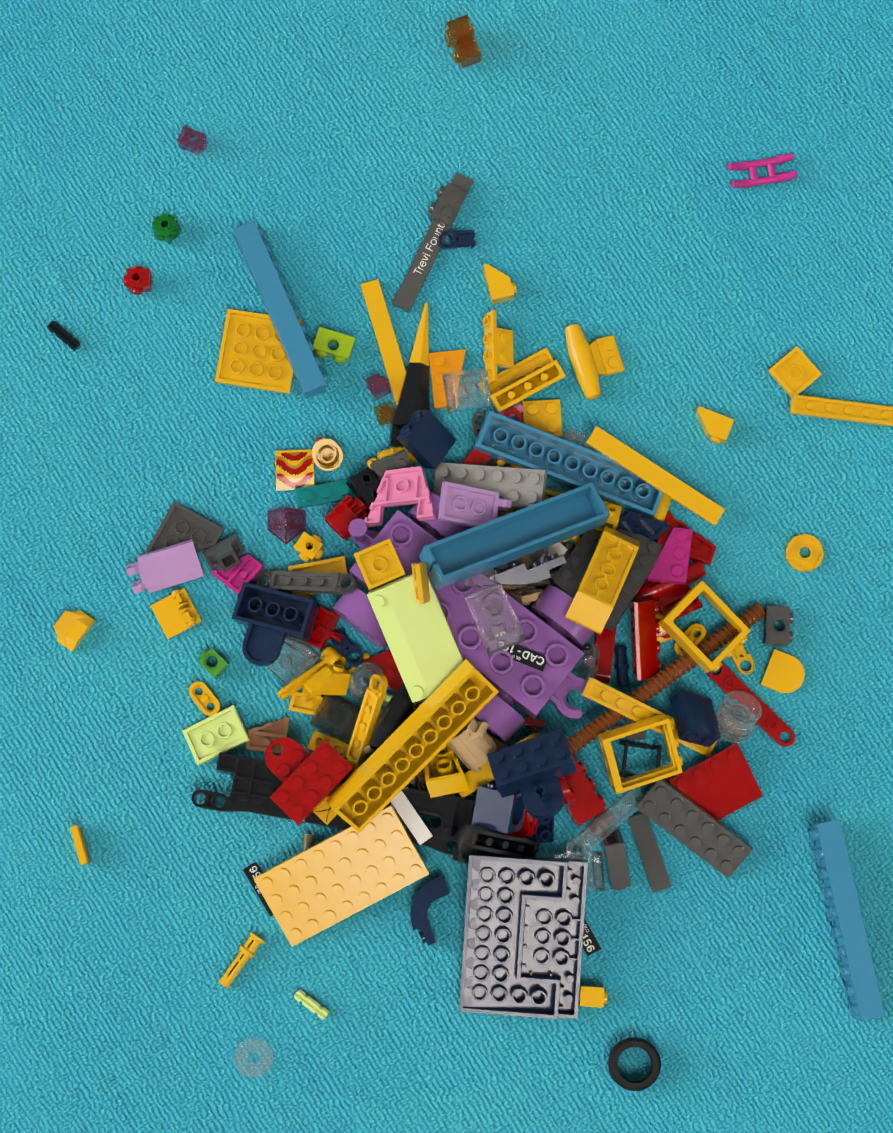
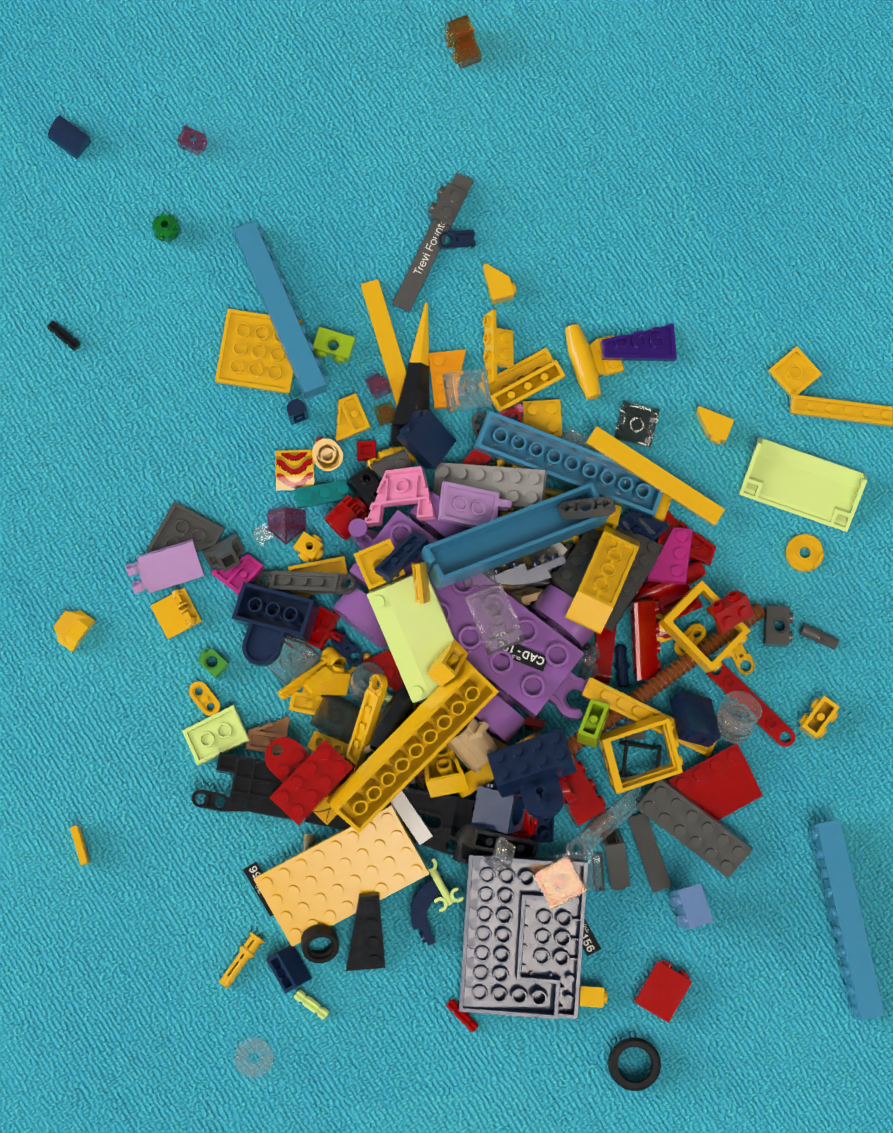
red brick [124,266,152,295] -> none
dark pink piece [727,153,798,189] -> none
yellow tile [760,649,805,694] -> none
none -> dark blue brick [48,115,91,159]
none -> clear plate [253,523,274,546]
none -> dark blue brick [266,945,312,994]
none -> dark blue brick [287,399,309,425]
none -> black tyre [301,925,339,963]
none -> yellow wing [336,393,371,442]
none -> black wing [346,892,385,971]
none -> red plate [357,440,377,462]
none -> dark blue plate [374,531,429,584]
none -> yellow slope [427,640,468,687]
none -> yellowish green bar [428,859,464,912]
none -> red axle [446,999,479,1032]
none -> clear bracket [485,837,516,872]
none -> clear orange tile [532,855,587,909]
none -> dark grey beam [558,497,616,520]
none -> lime brick [577,699,610,748]
none -> dark purple wing [601,323,677,361]
none -> clear smoke slope [614,400,660,447]
none -> red brick [633,960,692,1023]
none -> medium blue brick [669,883,714,930]
none -> red bracket [706,590,754,634]
none -> yellowish green slope [739,437,867,532]
none -> yellow brick [798,696,840,740]
none -> dark grey axle [800,624,839,649]

